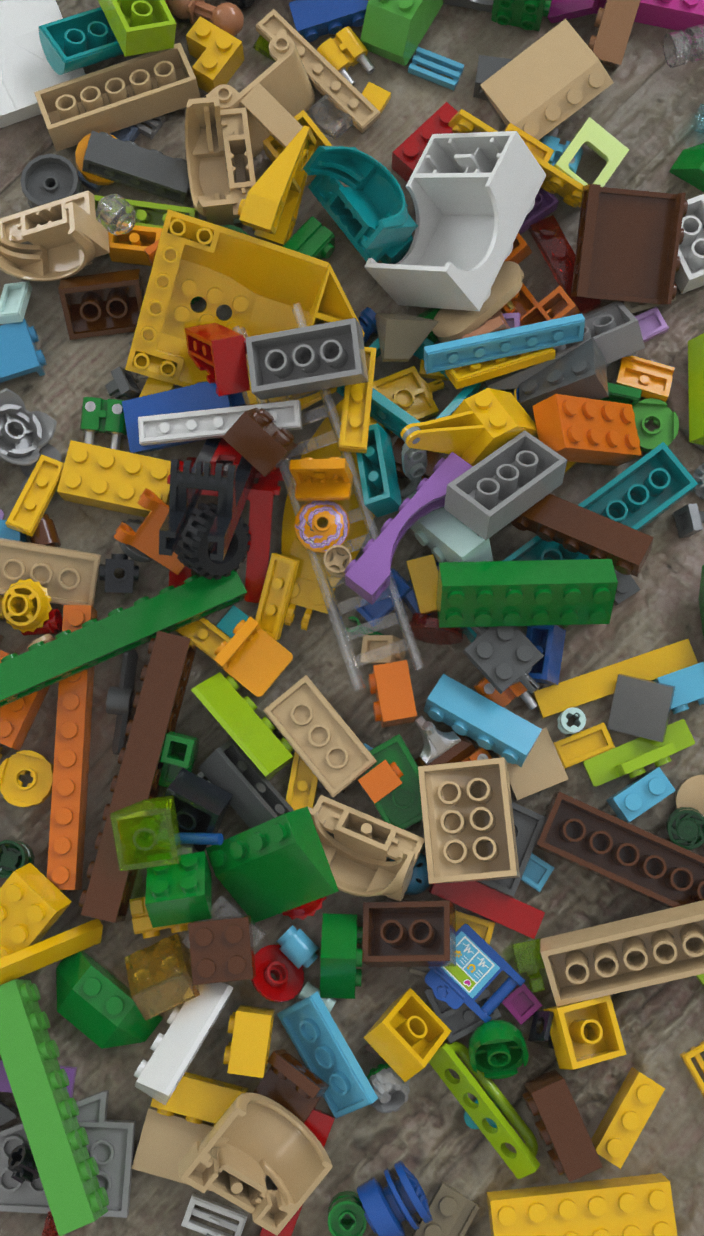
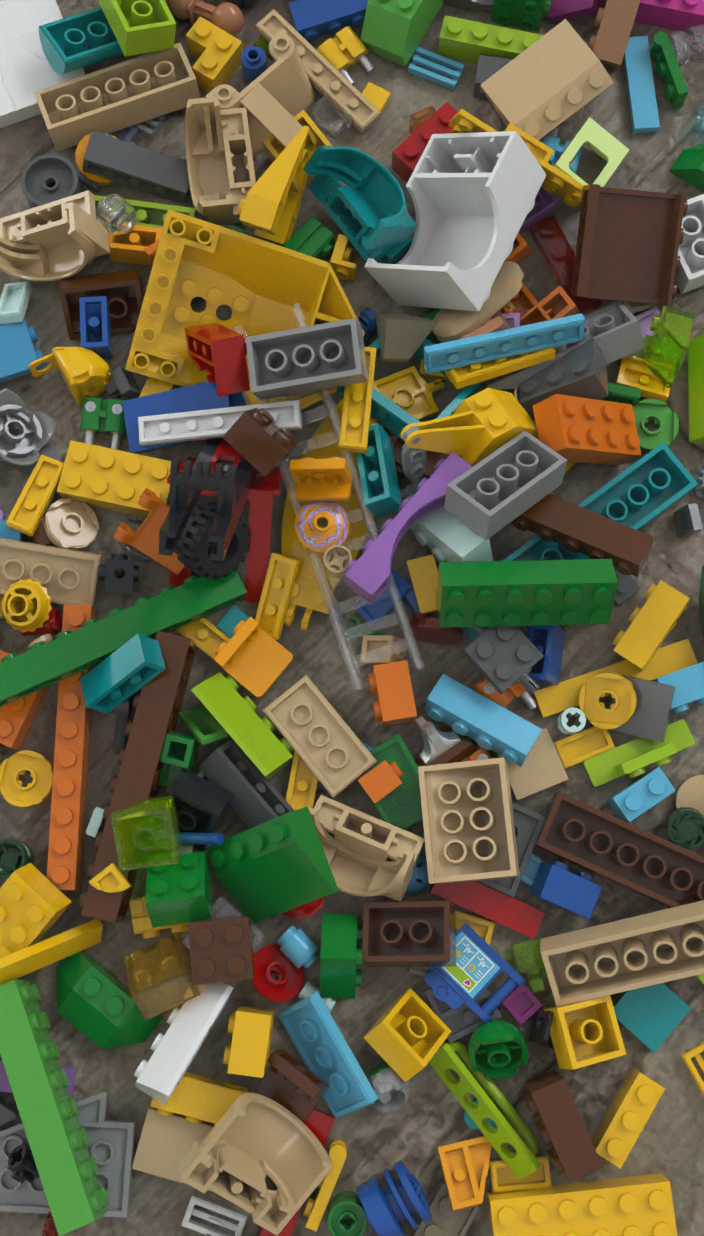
none -> yellow piece [29,347,111,405]
none -> tan tile [43,498,99,551]
none -> blue slope [79,296,113,359]
none -> teal brick [80,633,166,714]
none -> light aqua tile [86,807,106,838]
none -> yellow tile [89,863,132,893]
none -> bright green slope [178,705,228,746]
none -> blue brick [241,46,267,83]
none -> yellow plate [303,1139,347,1232]
none -> yellow bracket [330,234,357,280]
none -> clear orange tile [409,106,436,134]
none -> light orange wing [437,1136,492,1212]
none -> lime brick [438,15,544,64]
none -> yellow tile [489,1156,552,1193]
none -> blue piece [529,860,602,919]
none -> yellow plate [579,672,637,729]
none -> yellow wedge [612,580,690,670]
none -> teal tile [613,983,691,1053]
none -> medium azure tile [623,36,660,134]
none -> clear neon green slope [641,305,695,388]
none -> green plate [649,32,688,109]

